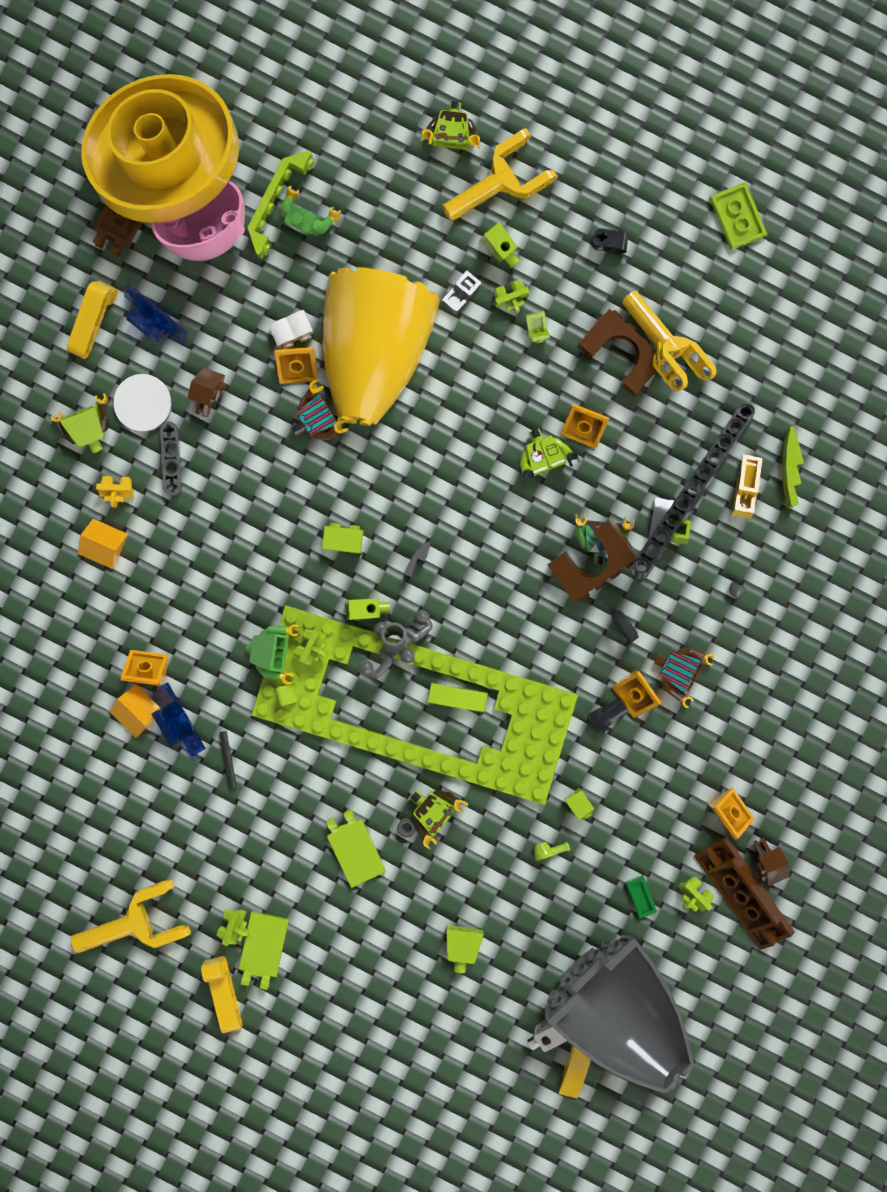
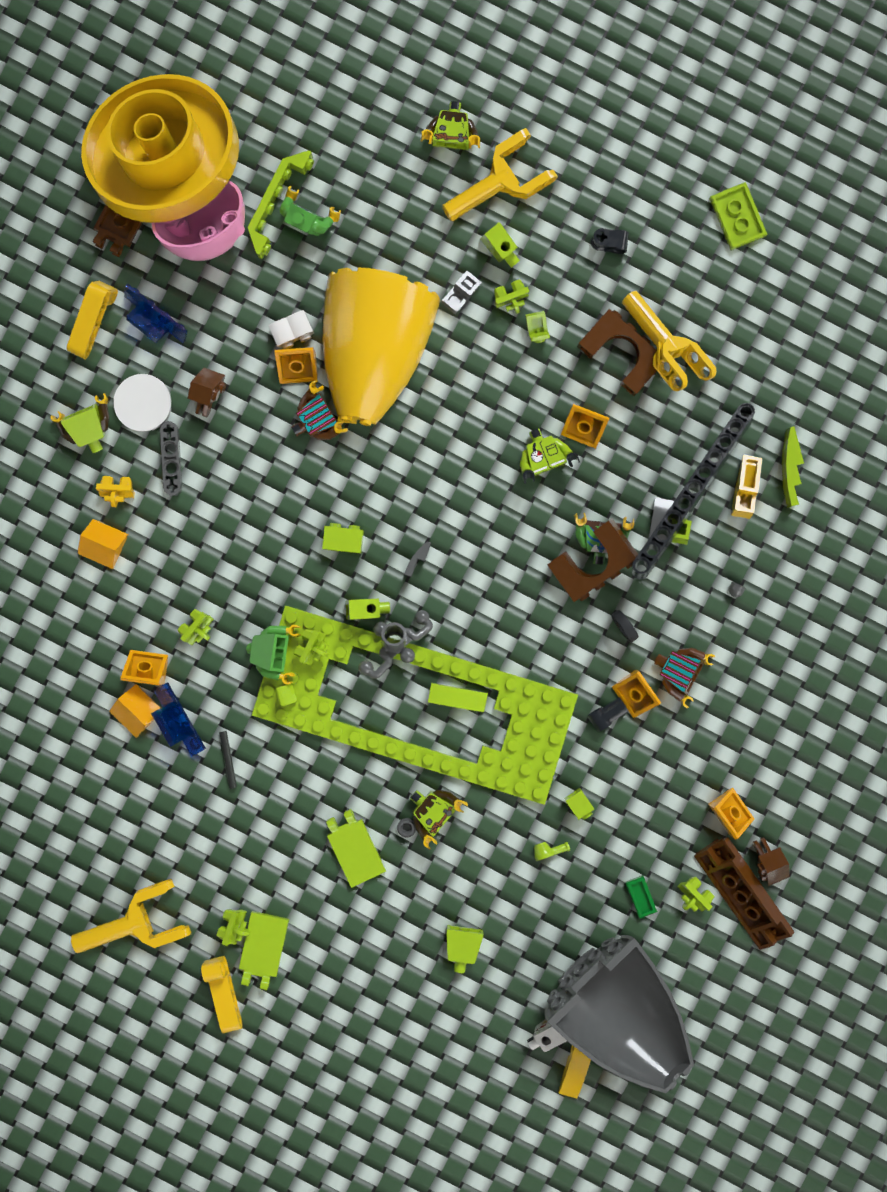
none -> lime hips [178,609,214,645]

